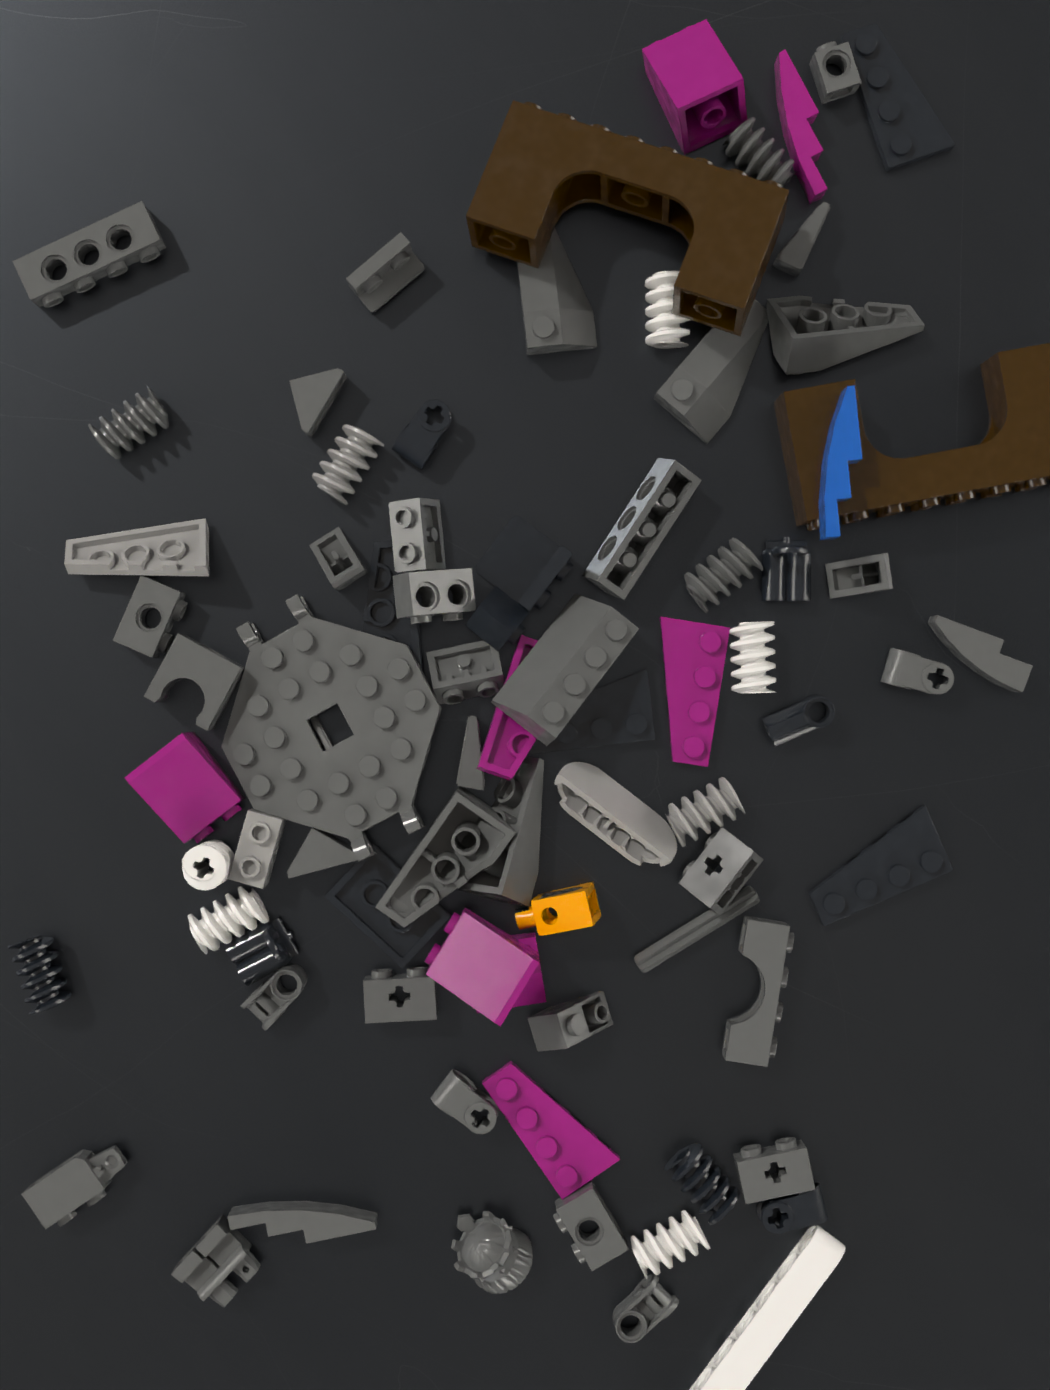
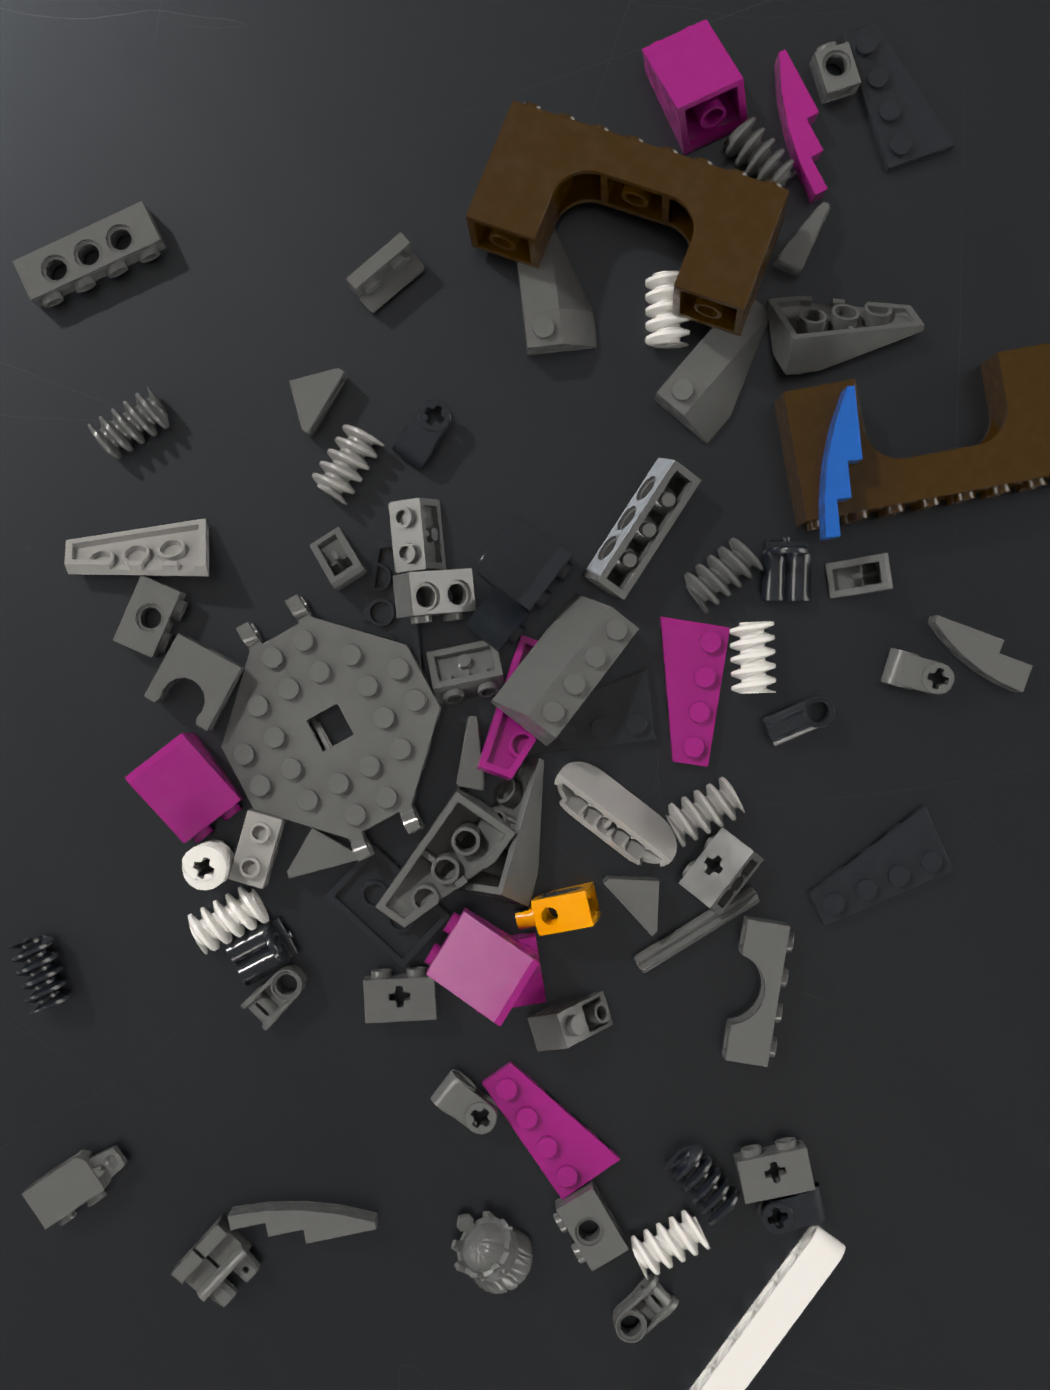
none -> dark grey slope [602,875,660,936]

